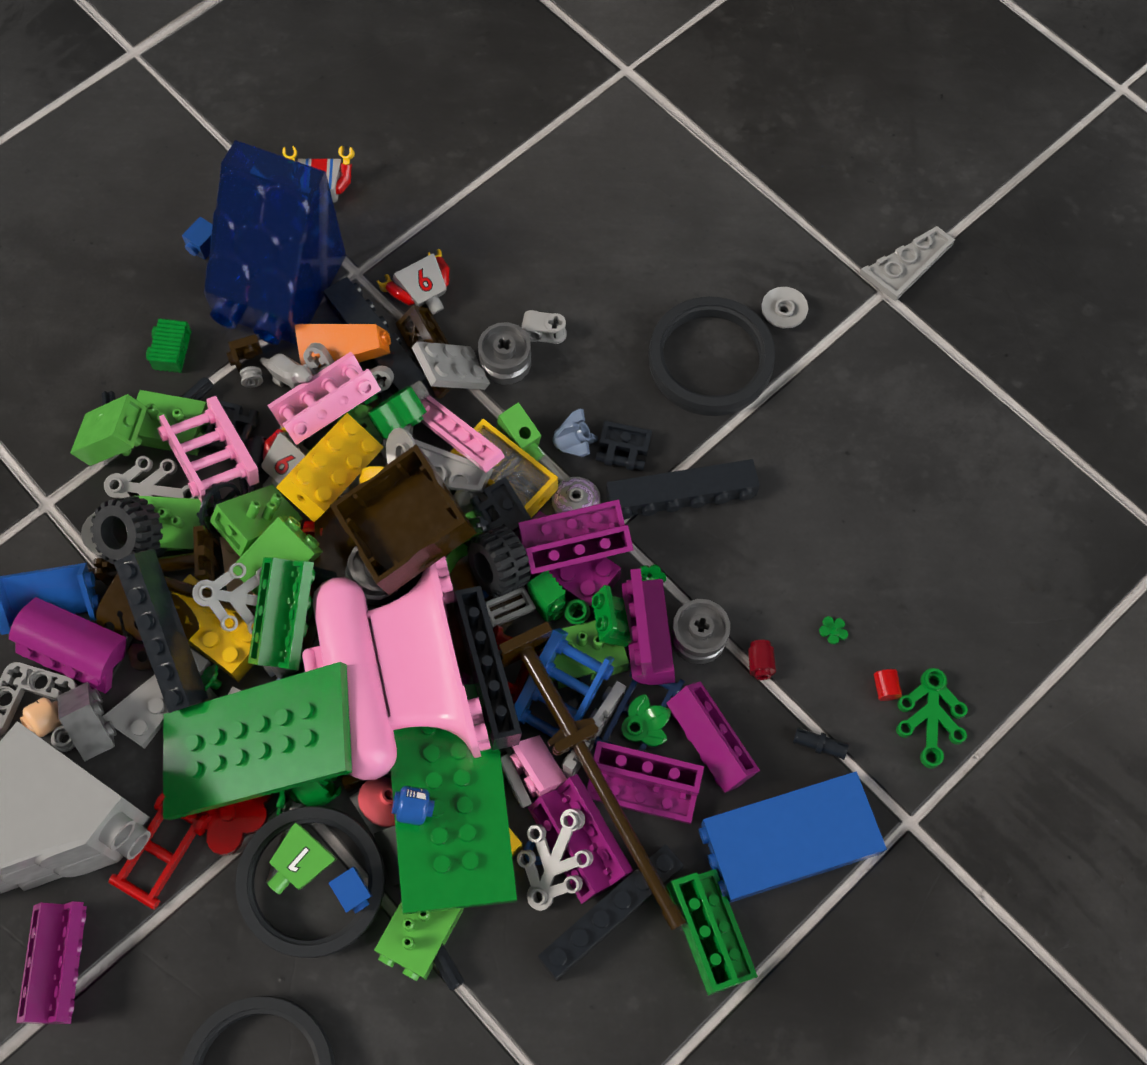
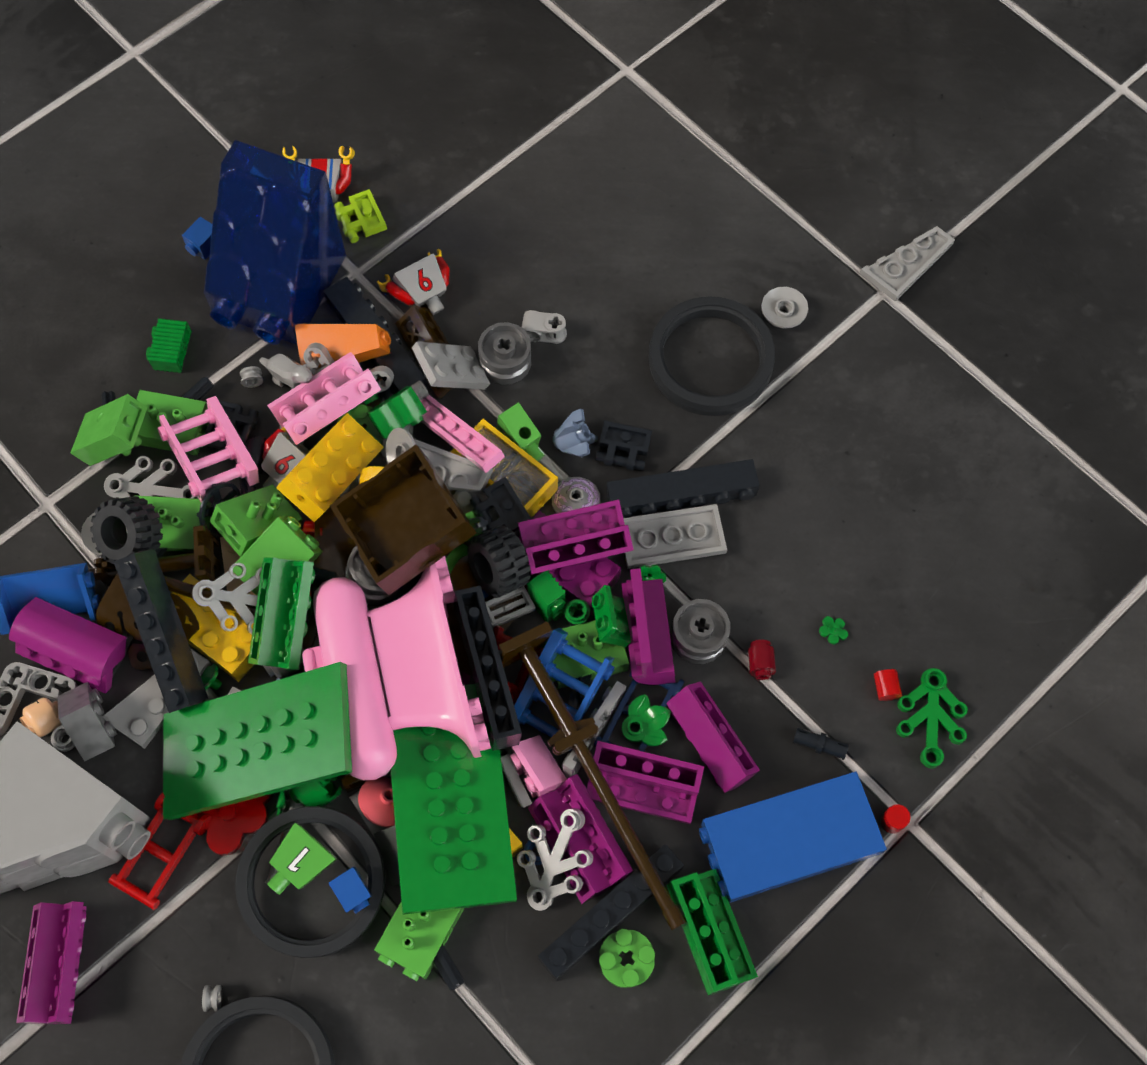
dark brown bracket [227,334,263,373] -> none
blue head [391,786,435,826] -> none
none -> light grey bush [202,985,222,1012]
none -> lime plate [334,189,387,243]
none -> bright green plate [599,929,655,988]
none -> light grey plate [623,504,727,569]
none -> red piece [880,804,911,834]

